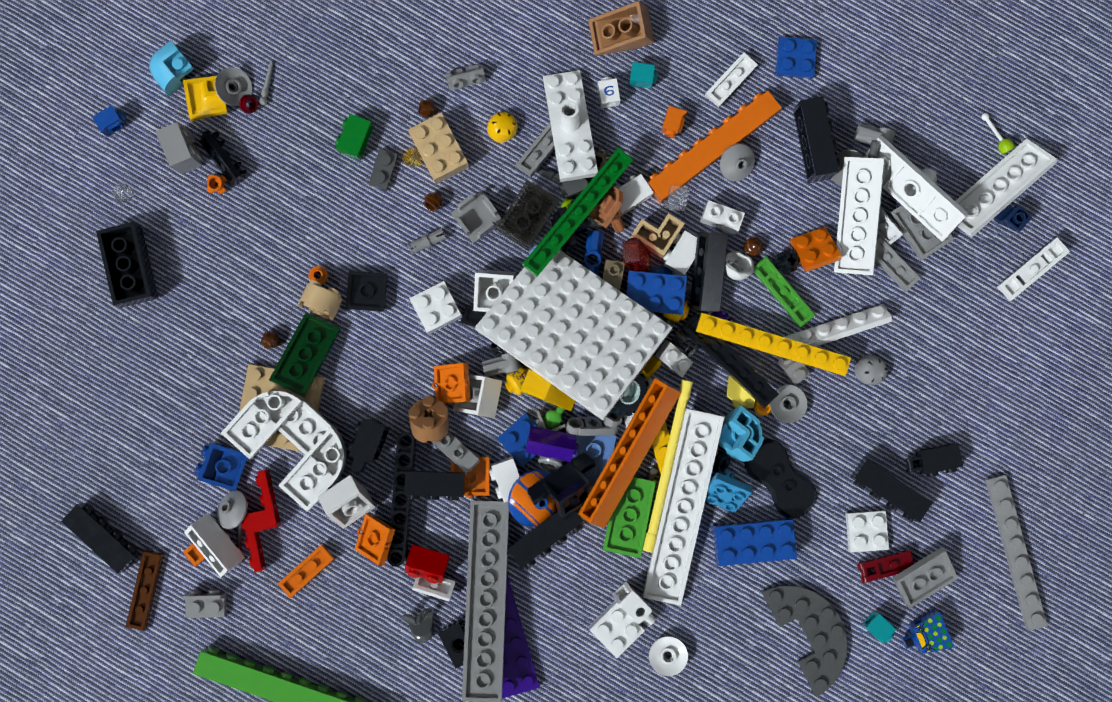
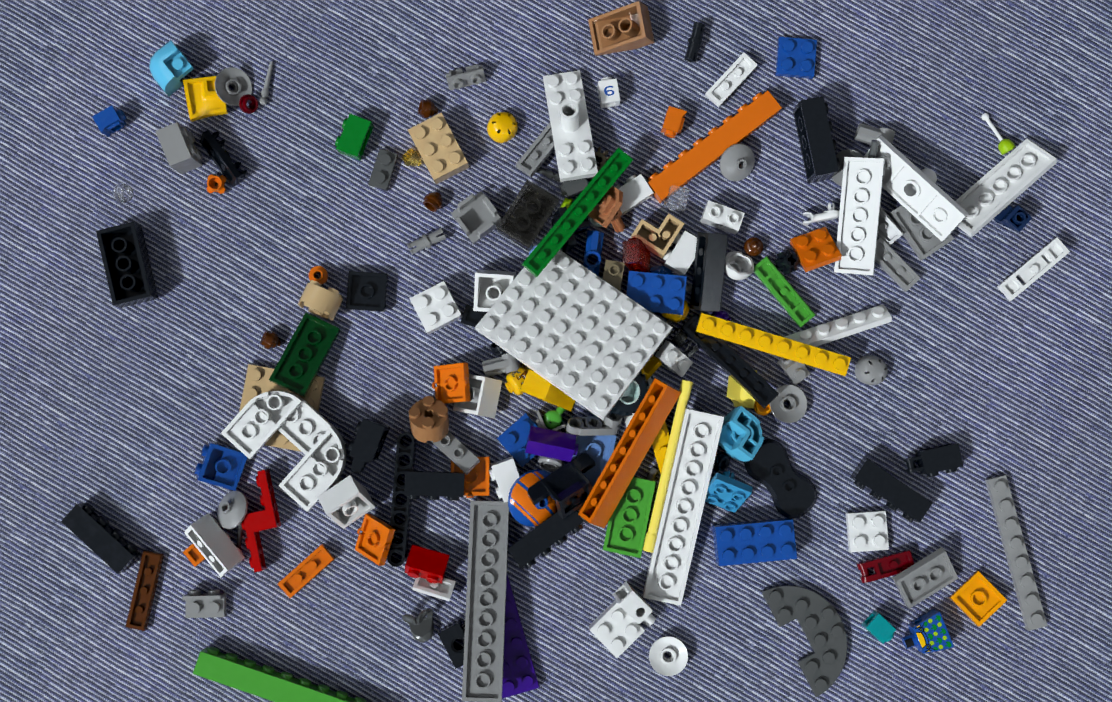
teal brick [629,62,658,89] -> none
none -> black pin [684,22,706,63]
none -> white piece [803,203,839,226]
none -> light orange plate [949,571,1007,627]

